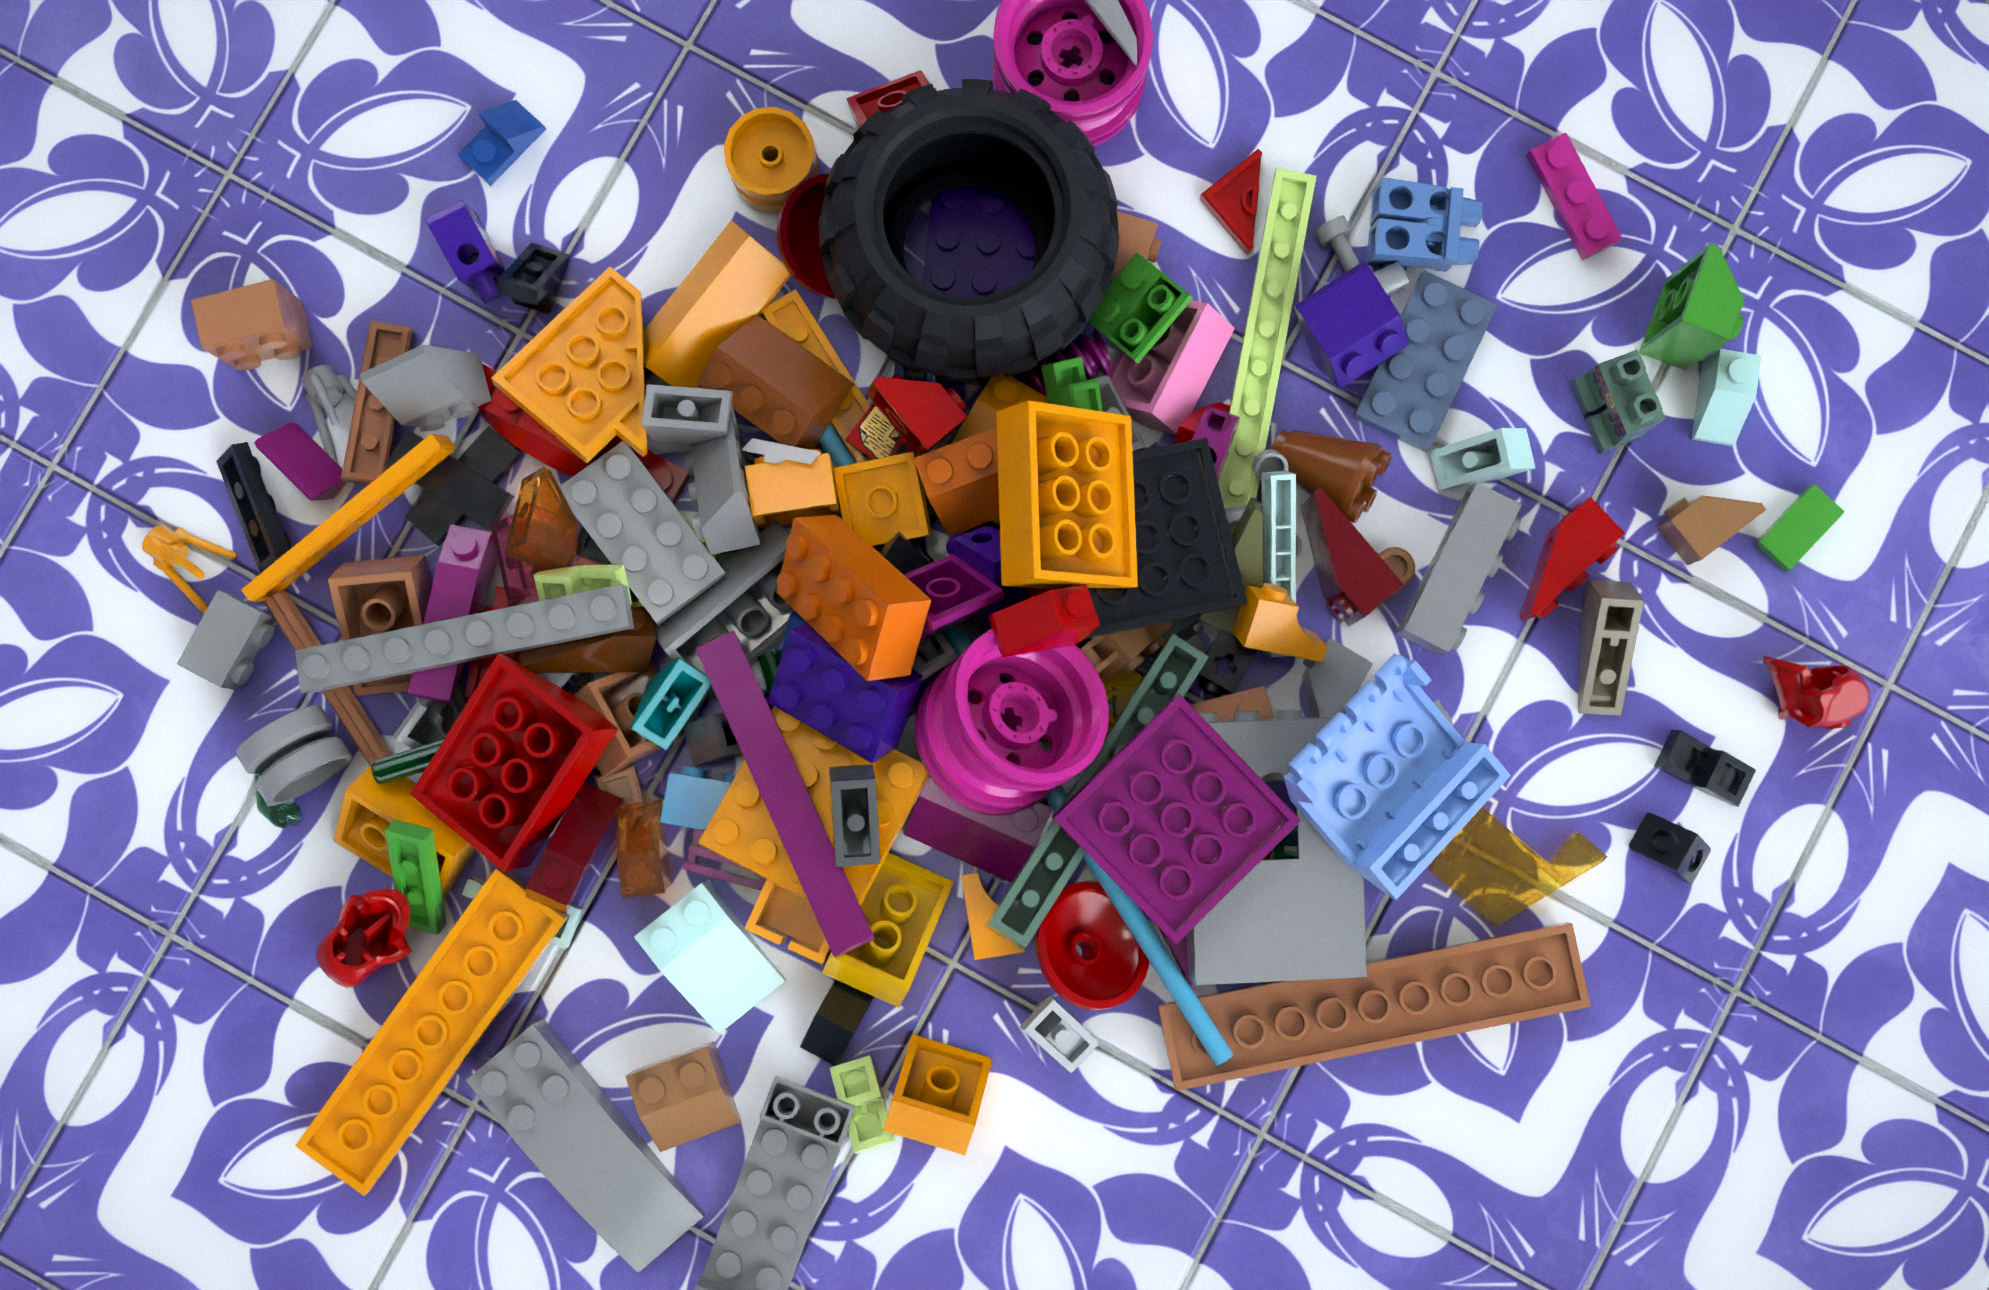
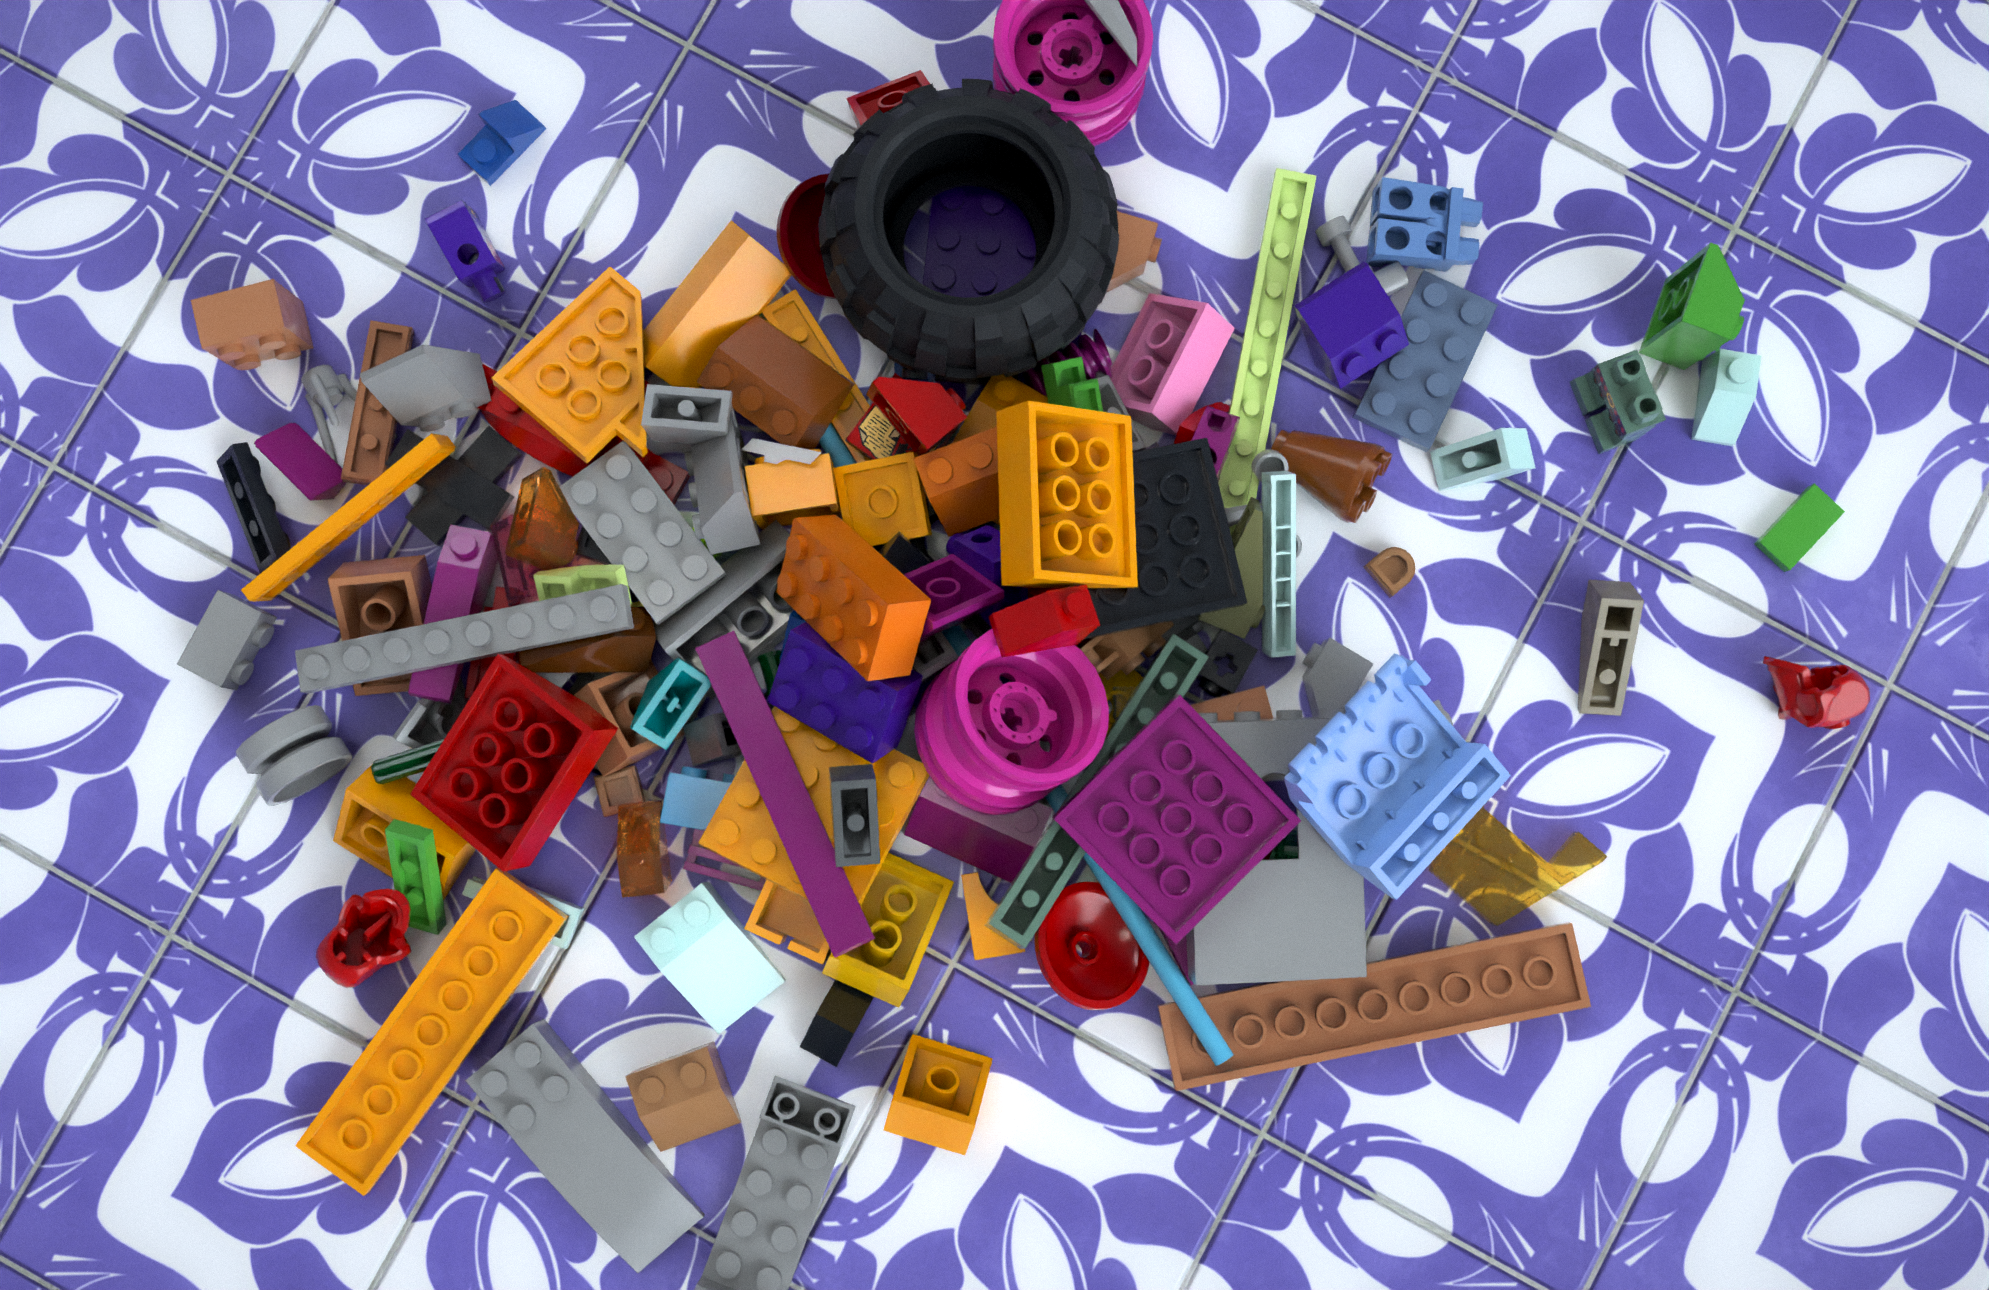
light orange plant [142,524,237,614] -> none
clear green arm [254,774,301,828] -> none
nougat axle [265,590,393,766] -> none
black slope [497,242,570,314] -> none
dark red slope [526,782,622,915] -> none
light orange wheel [724,107,819,213] -> none
yellowish green slope [830,1055,896,1154] -> none
slope [1020,995,1100,1073] -> none
bright green slope [1088,252,1193,363] -> none
red tile [1199,148,1262,255] -> none
light orange arch [1232,583,1328,662] -> none
dark red slope [1300,487,1404,626] -> none
light grey brick [1395,482,1522,656] -> none
red slope [1519,496,1625,621] -> none
dark pink plate [1526,133,1623,261] -> none
black bracket [1629,813,1711,884] -> none
black slope [1654,729,1756,807] -> none
medium nougat slope [1656,495,1767,565] -> none

